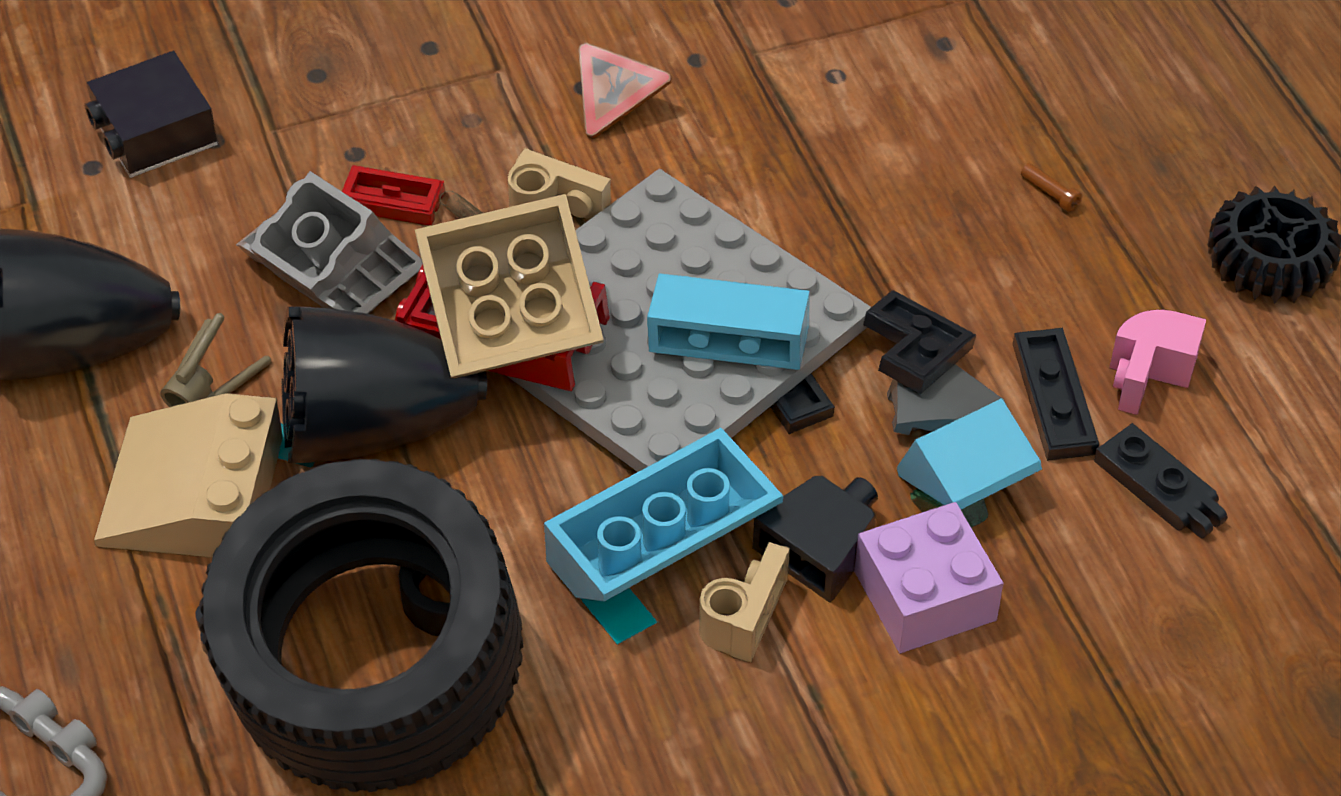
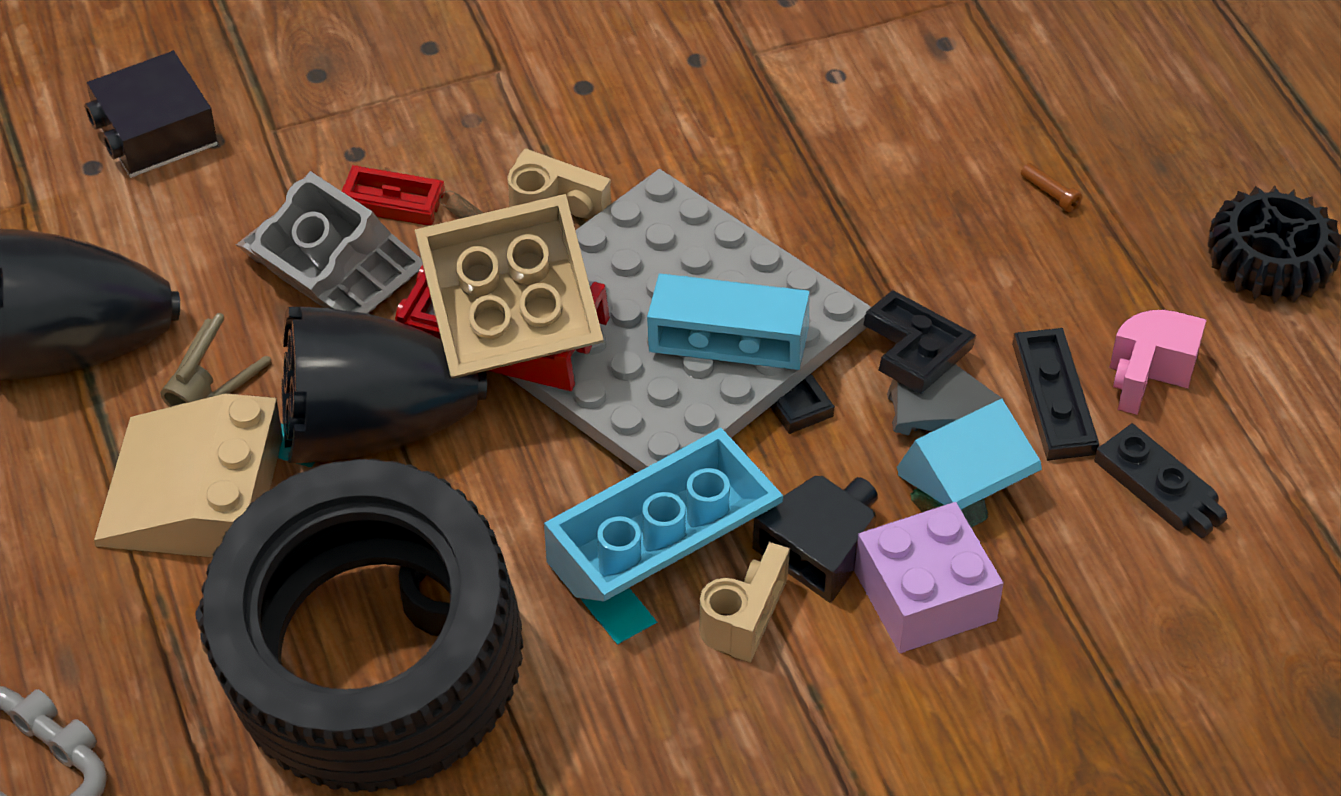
piece [579,43,672,138] -> none

